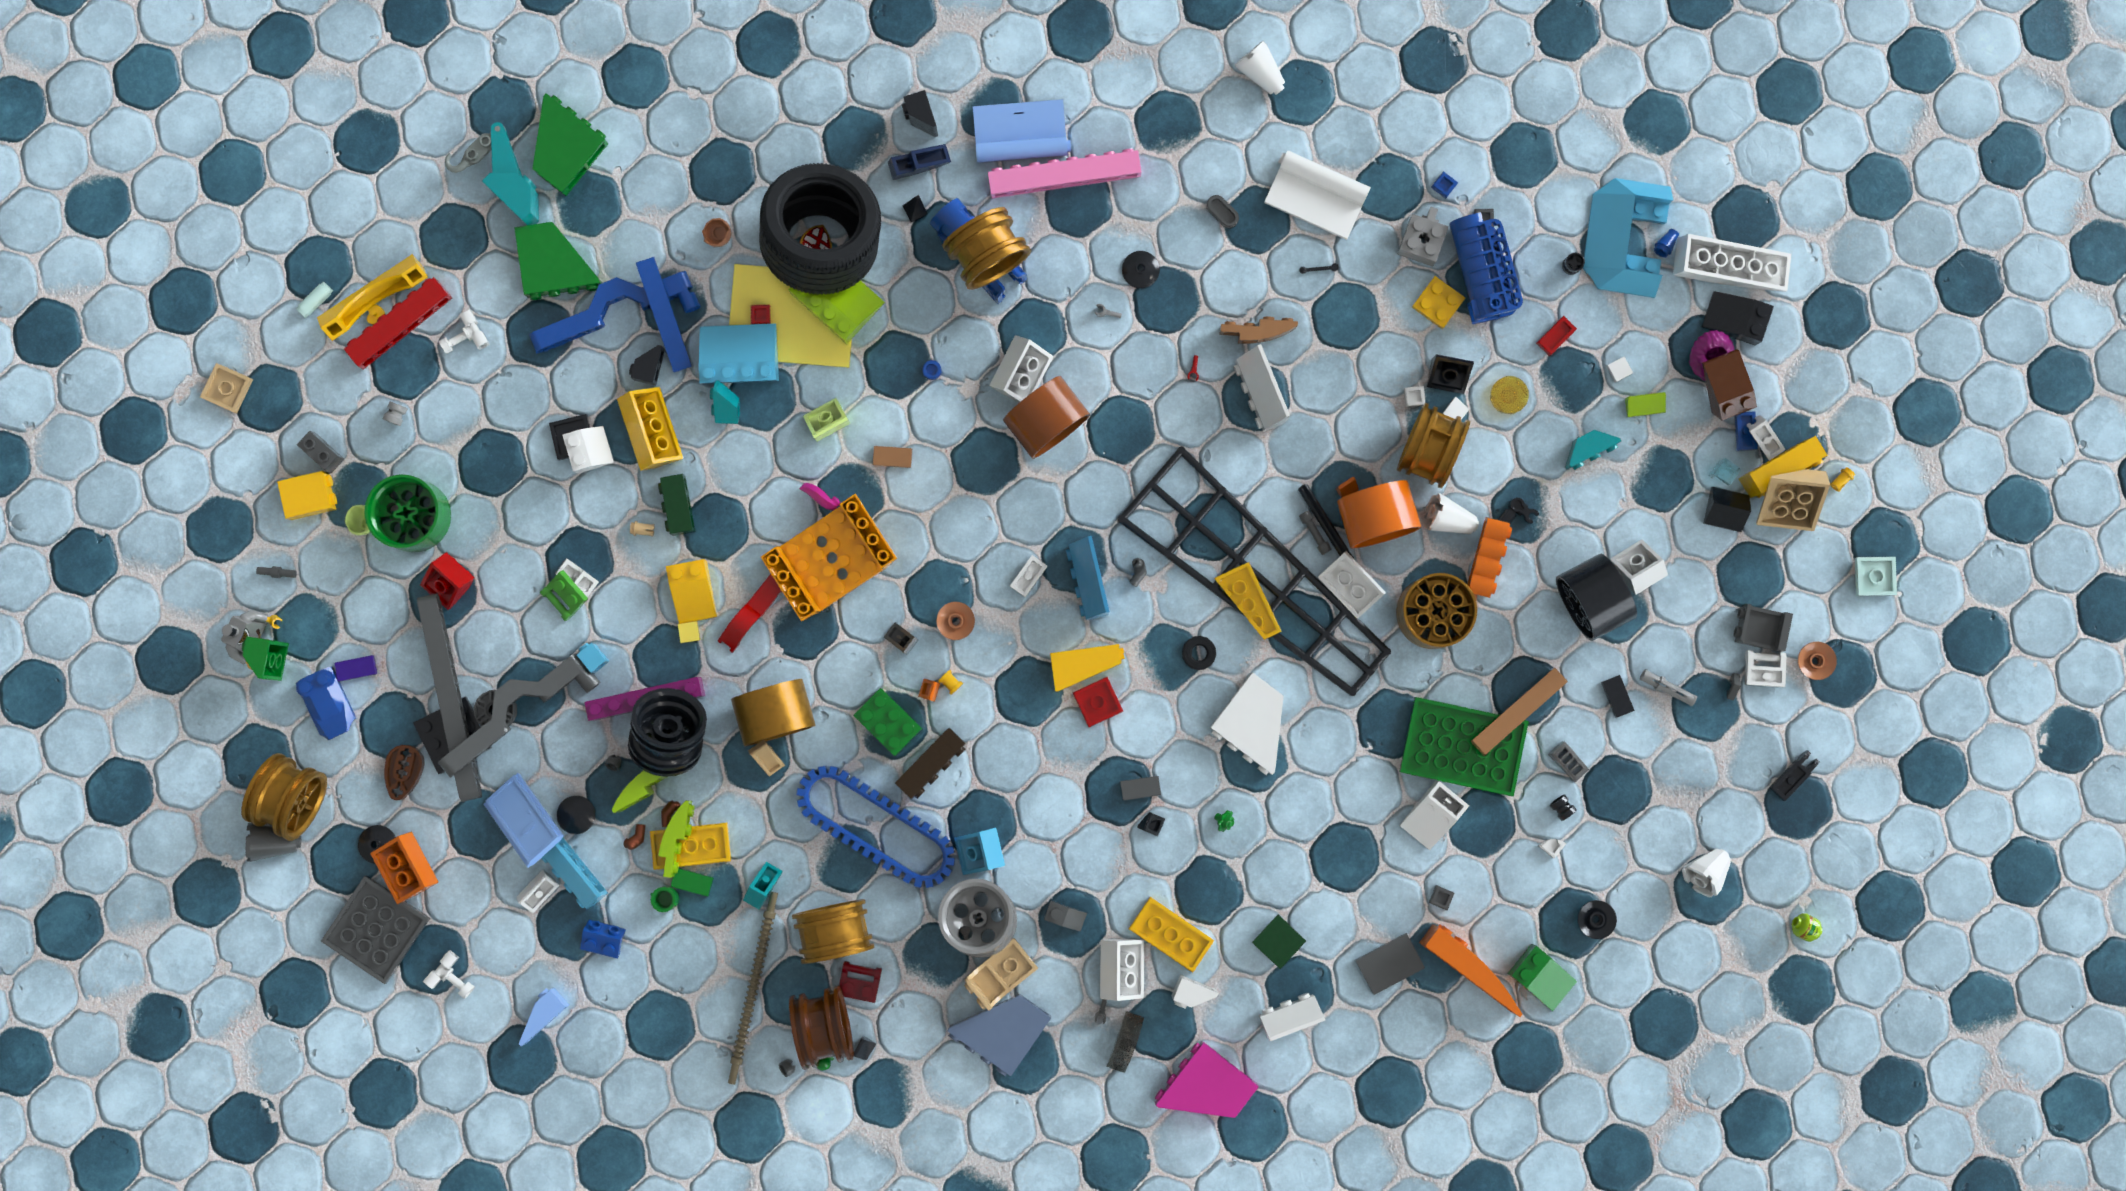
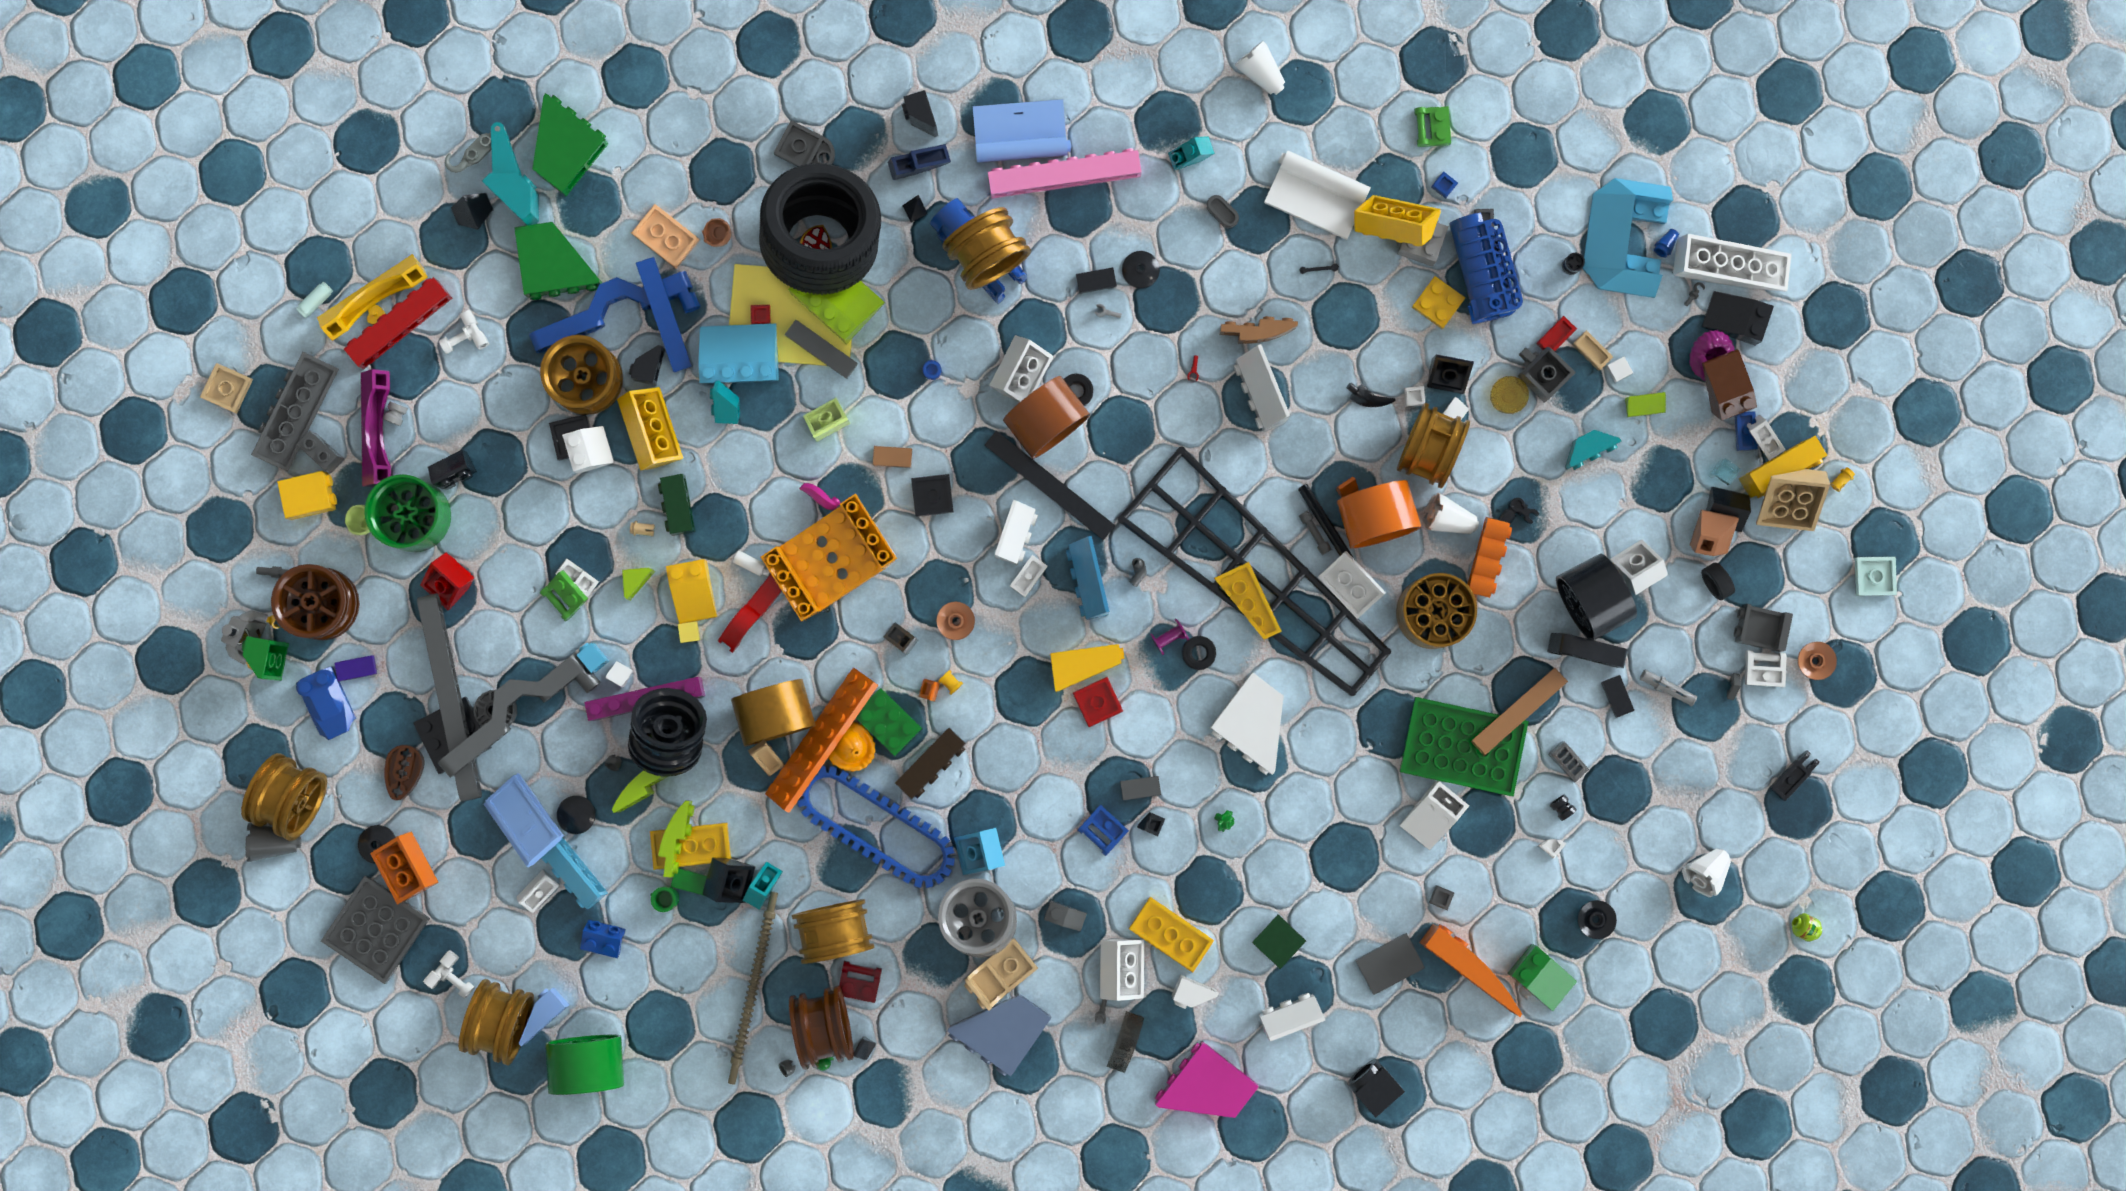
copper arm [623,824,646,850] -> none
copper arm [661,800,681,827] -> none
none -> dark grey plate [251,352,339,472]
none -> reddish brown wheel [271,564,360,640]
none -> magenta arch [361,369,391,487]
none -> black slope [428,450,477,490]
none -> black slope [451,193,494,230]
none -> pearl gold wheel [458,979,534,1065]
none -> pearl gold wheel [540,335,623,415]
none -> green wheel [545,1034,624,1095]
none -> white slope [605,661,633,687]
none -> lime slope [622,568,656,601]
none -> light nougat tile [631,204,700,269]
none -> black slope [702,857,756,903]
none -> white cylinder [733,550,770,577]
none -> orange plate [765,667,878,813]
none -> dark grey tile [774,120,835,166]
none -> dark grey tile [785,320,858,379]
none -> light orange piece [828,722,876,772]
none -> black plate [911,474,954,517]
none -> black tile [984,431,1115,541]
none -> white slope [995,500,1038,565]
none -> black tyre [1064,373,1093,406]
none -> black tile [1076,267,1117,294]
none -> blue plate [1077,805,1129,856]
none -> magenta piece [1150,618,1189,655]
none -> teal slope [1168,136,1215,170]
none -> black bar [1346,383,1396,407]
none -> black piece [1347,1059,1405,1118]
none -> yellow slope [1354,195,1441,246]
none -> bright green plate [1414,106,1451,147]
none -> dark grey hinge [1518,347,1576,403]
none -> black beam [1547,633,1628,668]
none -> tan tile [1572,330,1613,371]
none -> dark grey hand [1684,282,1705,306]
none -> nougat slope [1690,510,1739,556]
none -> black tyre [1701,562,1735,601]

